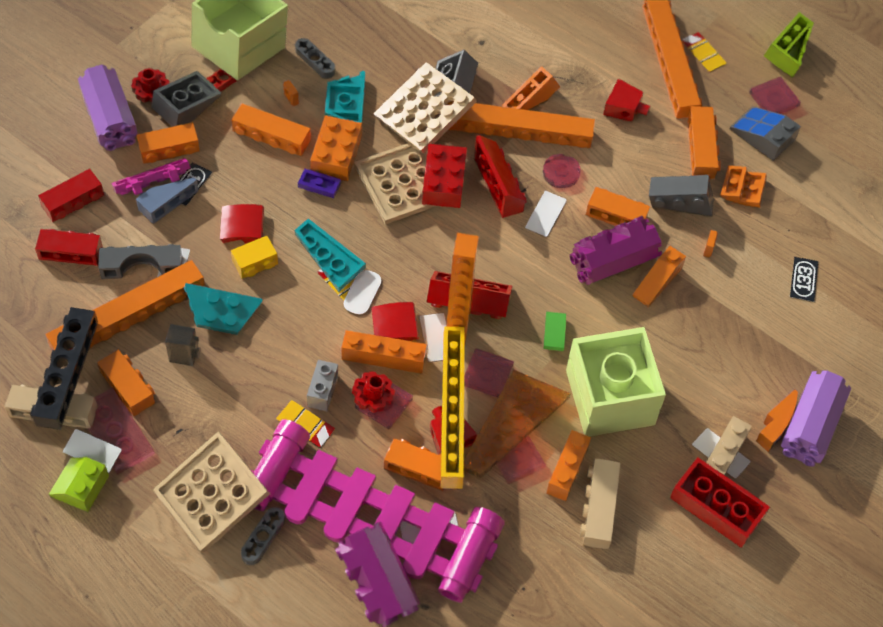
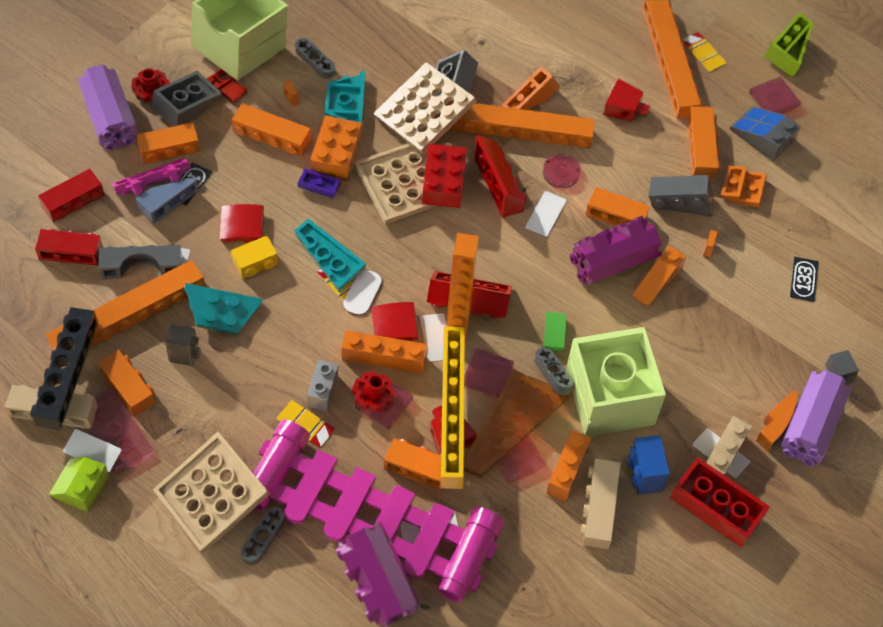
none -> red tile [220,79,247,104]
none -> dark grey beam [534,347,574,395]
none -> blue brick [627,435,670,495]
none -> dark grey brick [825,350,859,385]

